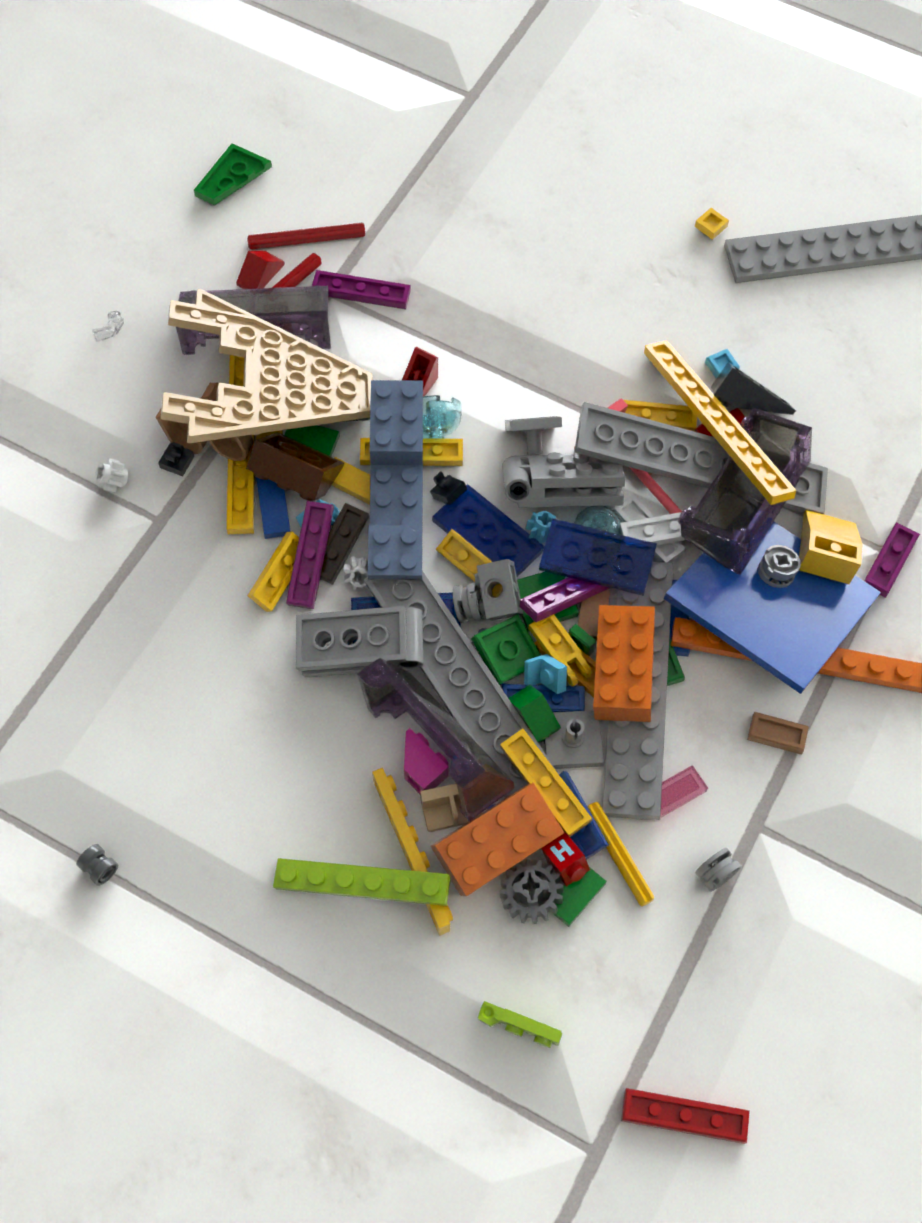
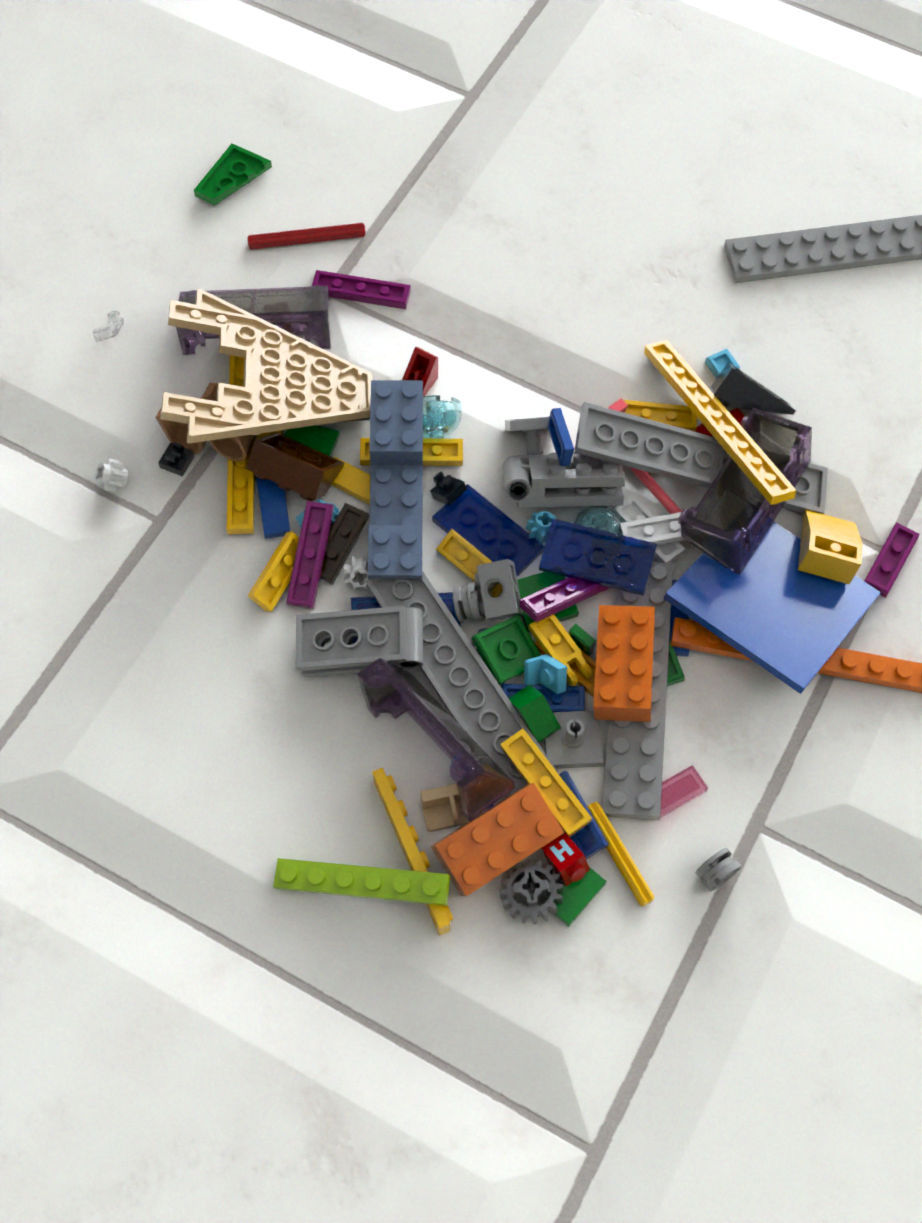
dark grey wheel [76,844,119,886] -> none
red slope [236,251,285,296] -> none
red axle [265,253,322,305] -> none
dark pink slope [404,728,449,794] -> none
lime hinge [478,1001,562,1048] -> none
medium nougat tile [578,589,611,641] -> none
red tile [621,1088,750,1144] -> none
yellow plate [695,208,729,240] -> none
medium nougat tile [747,712,809,755] -> none
light grey wheel [758,545,801,588] -> none
none -> blue tile [547,408,574,466]

